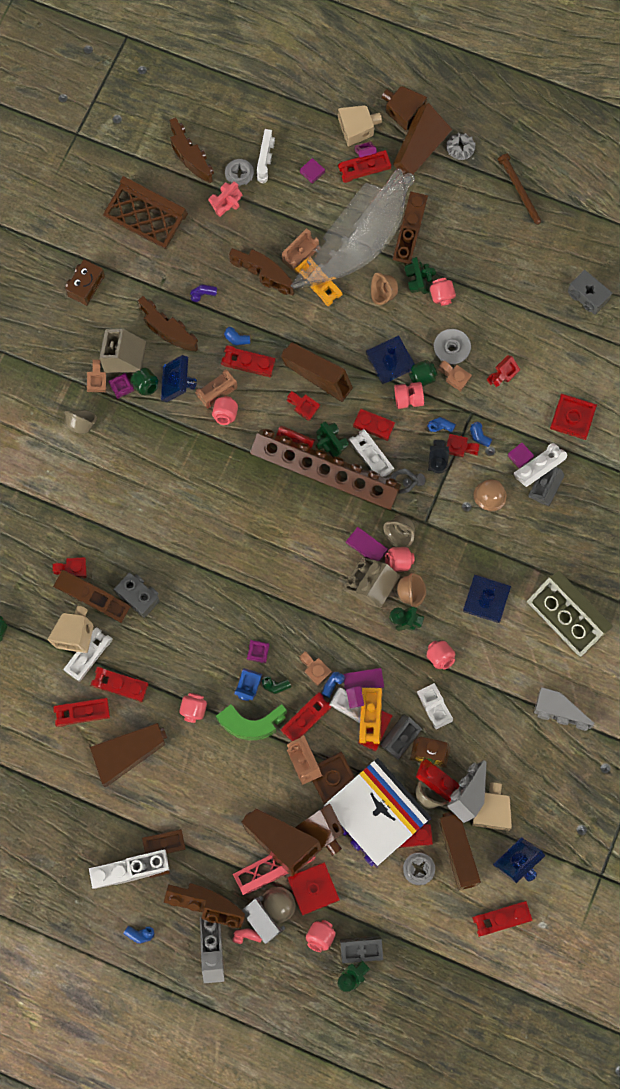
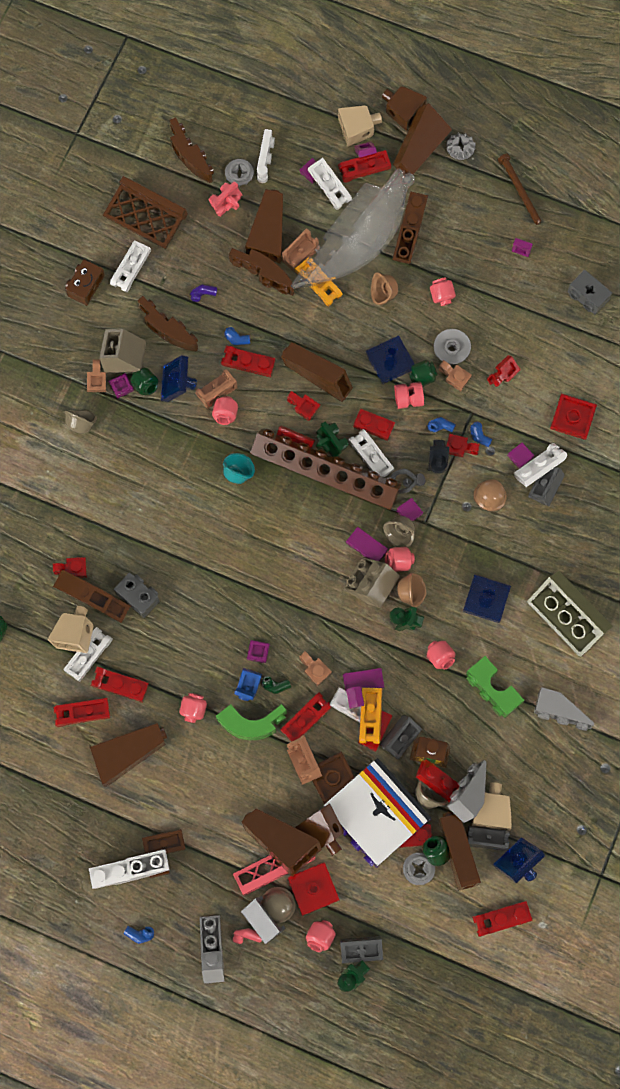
reddish brown slope [163,883,245,929] -> none
blue arm [321,672,345,698] -> none
dark green hips [404,257,436,294] -> none
white slope [417,683,453,729] -> none
none -> white plate [110,240,151,292]
none -> teal helmet [223,453,255,484]
none -> reddish brown slope [245,189,283,264]
none -> white plate [308,158,352,210]
none -> magenta tile [396,498,423,521]
none -> dark green head [422,836,450,866]
none -> bright green arch [466,656,524,718]
none -> dark grey hinge [467,826,510,851]
none -> magenta tile [512,238,533,257]

